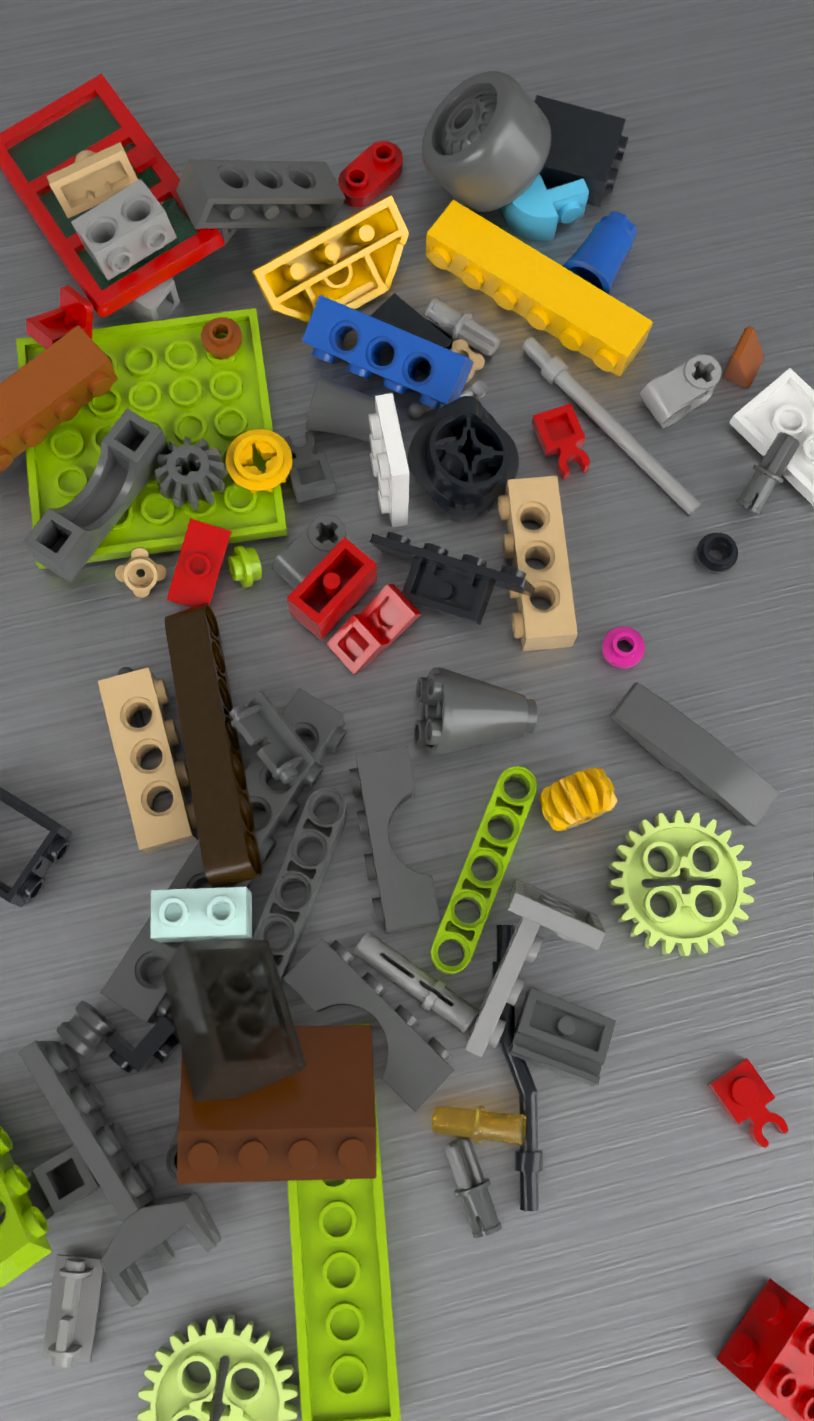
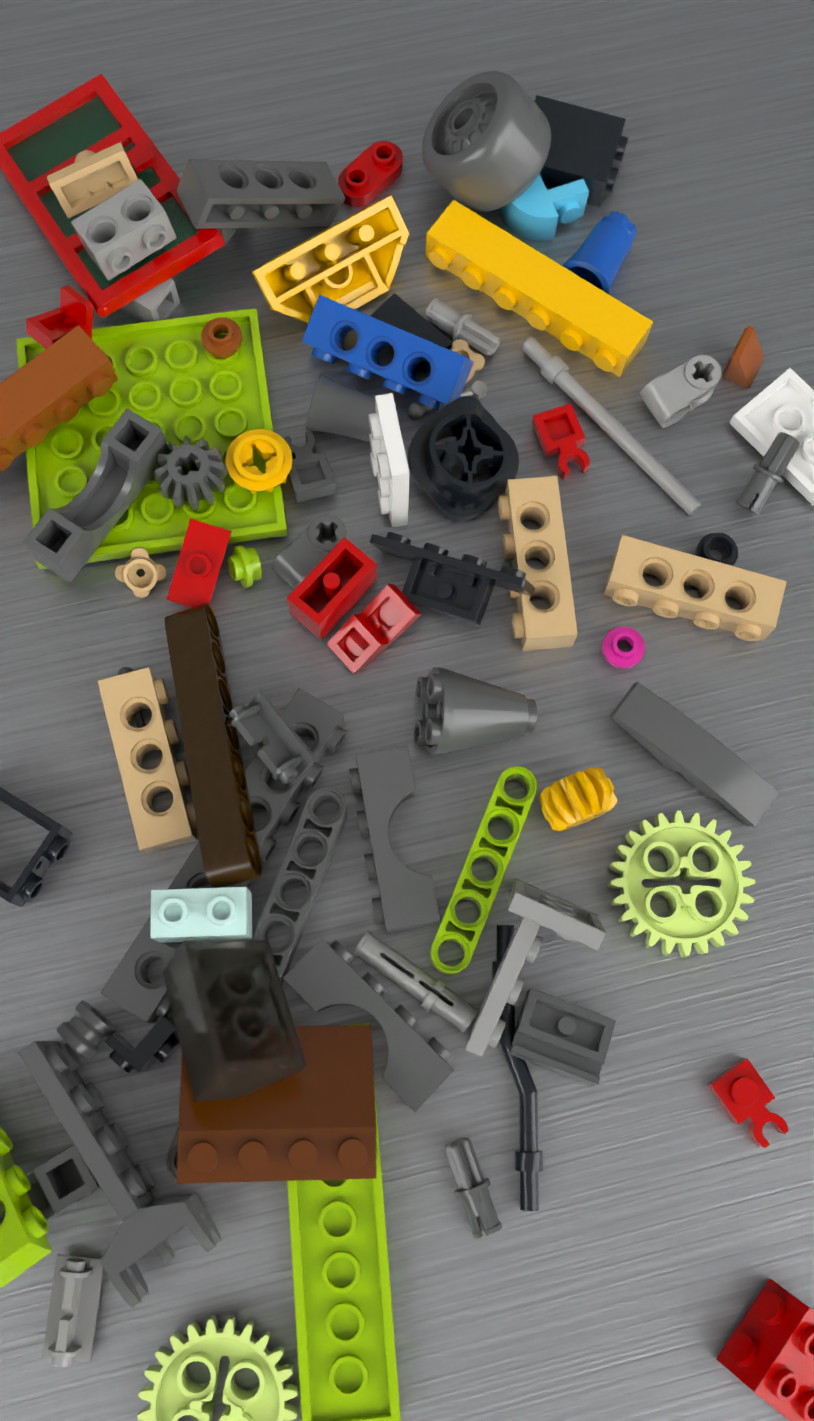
clear yellow axle [432,1105,526,1146] -> none
none -> tan brick [603,535,787,641]

